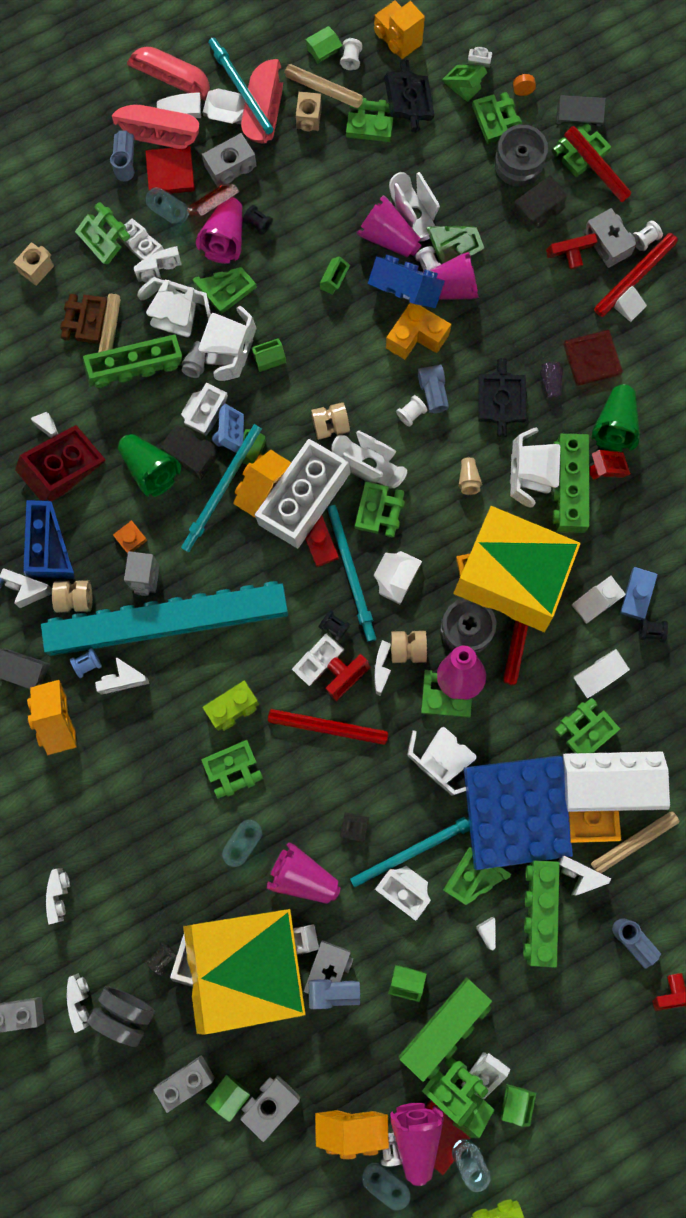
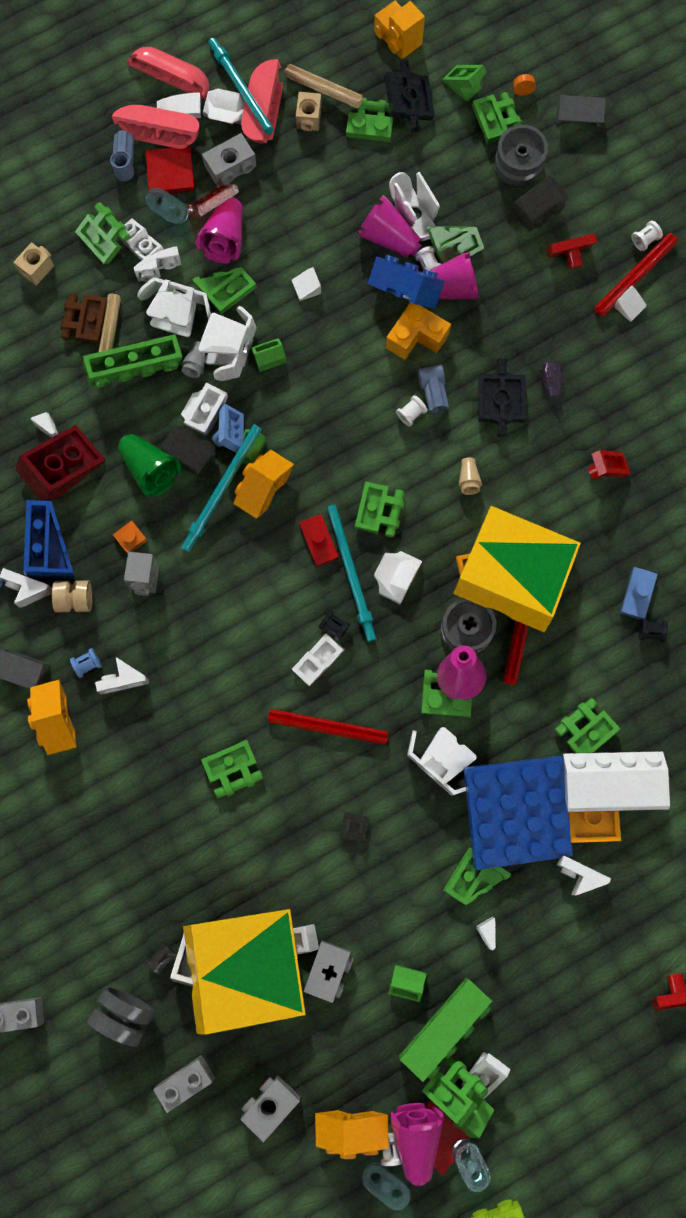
teal brick [41,581,288,656] -> none
white slope [46,868,70,925] -> none
white slope [67,973,89,1033] -> none
lime brick [202,680,259,731] -> none
bright green piece [206,1075,250,1122] -> none
clear light blue plate [222,820,262,867] -> none
black bush [242,205,273,235] -> none
white brick [255,439,351,549] -> none
dark pink cone [267,843,340,904] -> none
bright green piece [305,26,343,64] -> none
sand blue piece [308,979,360,1009] -> none
tan wheel [311,402,350,440] -> none
bright green piece [320,257,350,294] -> none
red tile [326,654,371,701] -> none
white piece [332,431,407,488] -> none
white bush [340,38,363,70] -> none
teal bar [350,817,470,888] -> none
white slope [374,640,391,696] -> none
white slope [375,866,431,921] -> none
tan wheel [391,631,427,663] -> none
white slope [467,47,492,68] -> none
bright green piece [500,1084,537,1127] -> none
white piece [510,427,560,507] -> none
bright green brick [523,860,559,967] -> none
bright green plate [551,123,611,177] -> none
bright green brick [552,434,589,533] -> none
red axle [564,126,631,202] -> none
clear red tile [564,330,623,386] -> none
white slope [572,576,626,624] -> none
white slope [574,649,630,698] -> none
light grey brick [584,208,636,268] -> none
green cone [591,384,640,452] -> none
tan axle [591,812,679,873] -> none
sand blue piece [612,918,661,969] -> none
none -> white slope [292,267,321,301]

